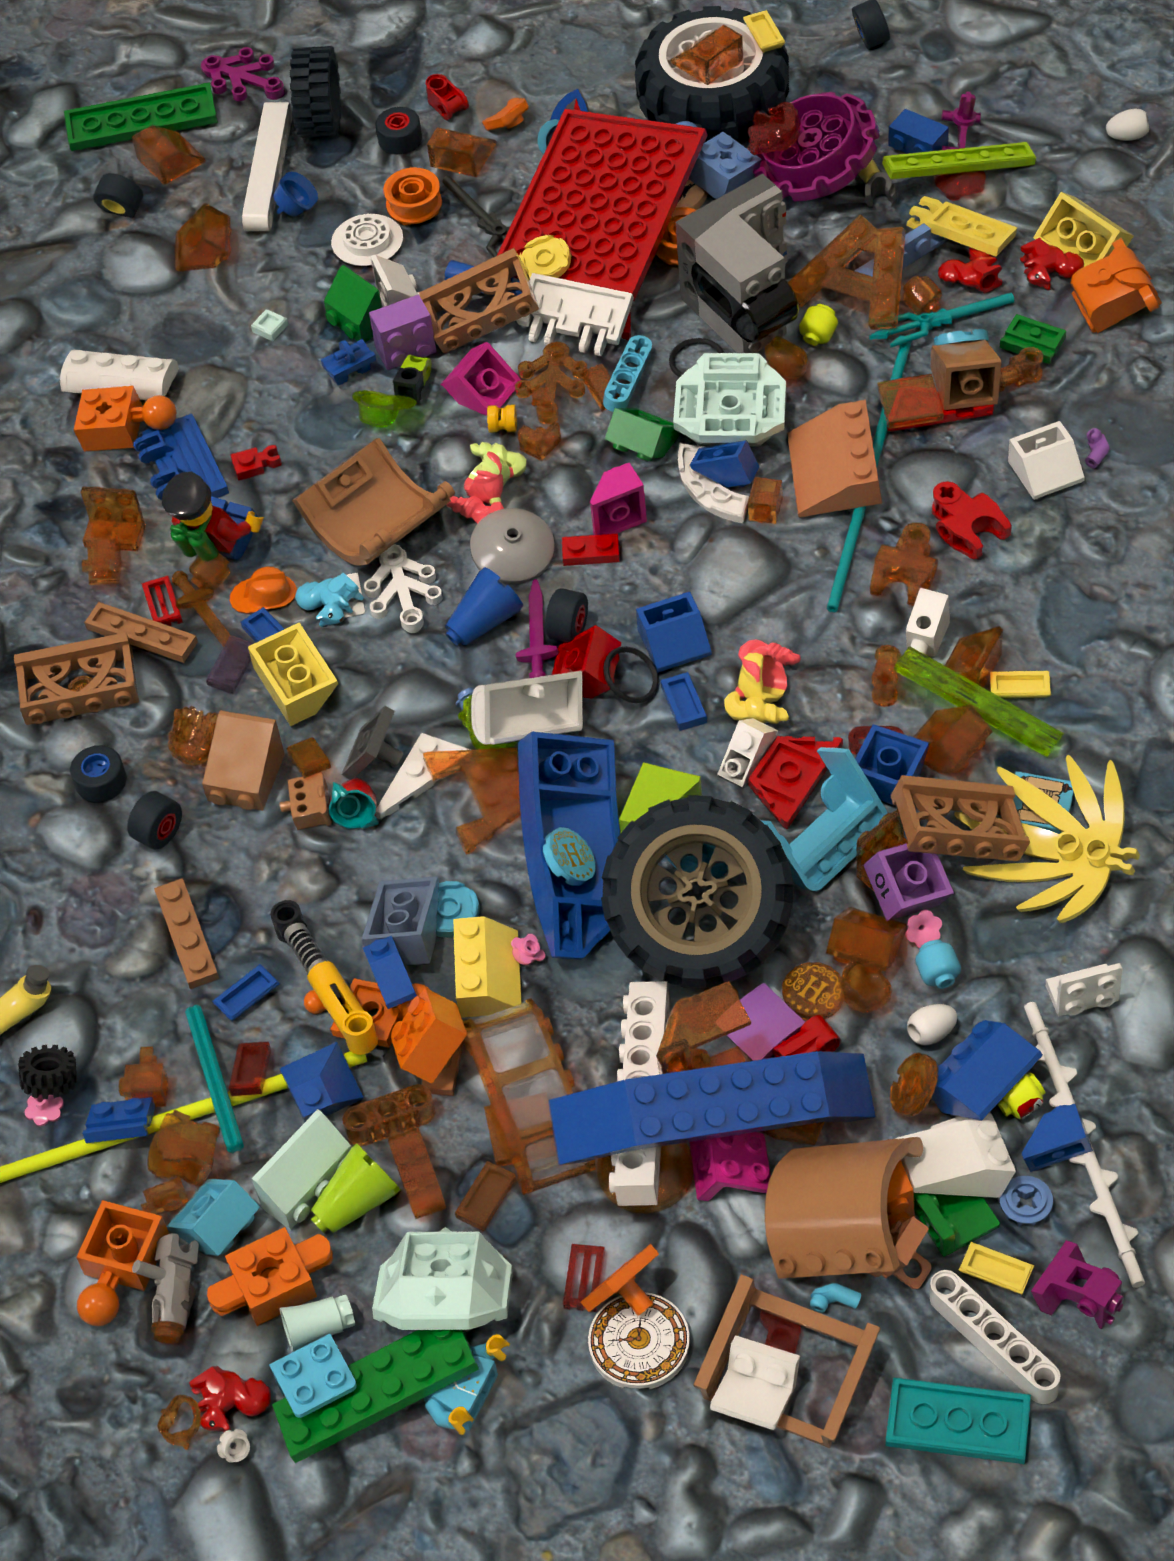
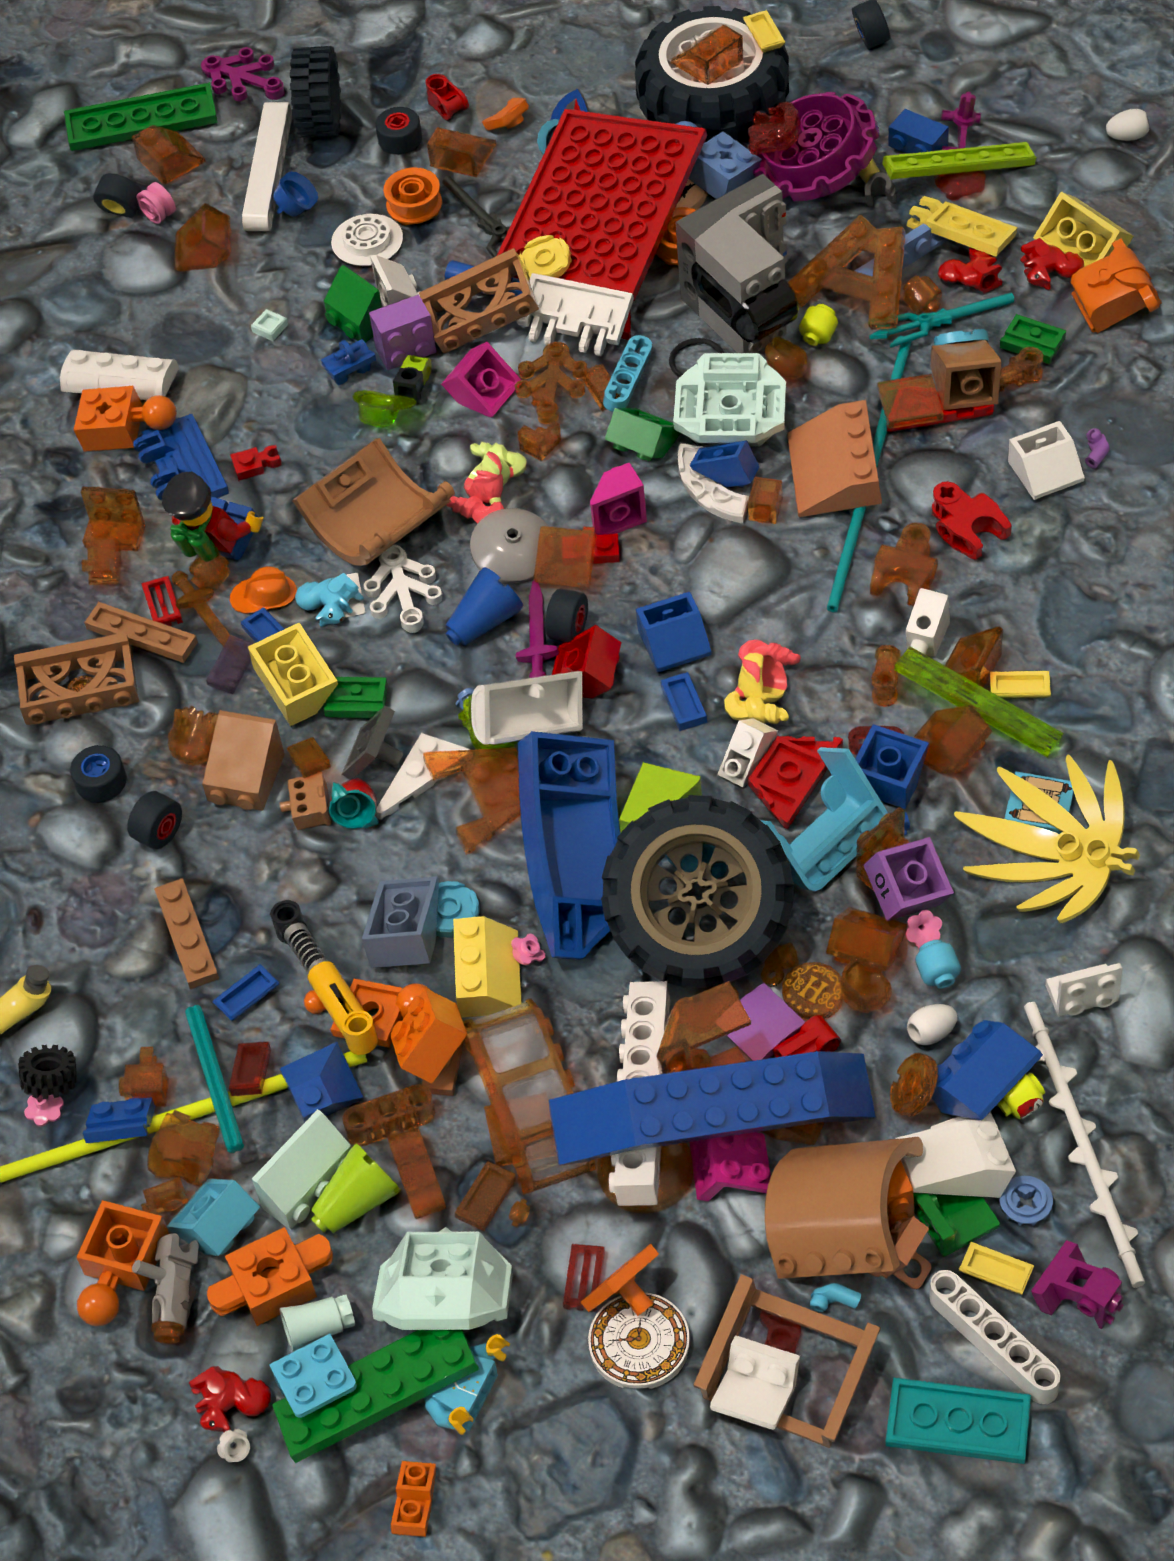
clear orange piece [157,1395,201,1450] -> none
blue slope [363,935,417,1009] -> none
yellow wheel [487,405,517,433] -> none
medium azure tile [543,827,595,886] -> none
black tyre [603,646,659,704] -> none
medium nougat fence [891,775,1030,861] -> none
blue slope [1022,1104,1093,1172] -> none
none -> bright pink wheel [136,182,176,224]
none -> green plate [324,677,388,718]
none -> orange slope [391,1461,436,1537]
none -> clear orange piece [509,1199,530,1227]
none -> clear orange bracket [534,526,597,589]
none -> clear orange piece [761,942,799,987]

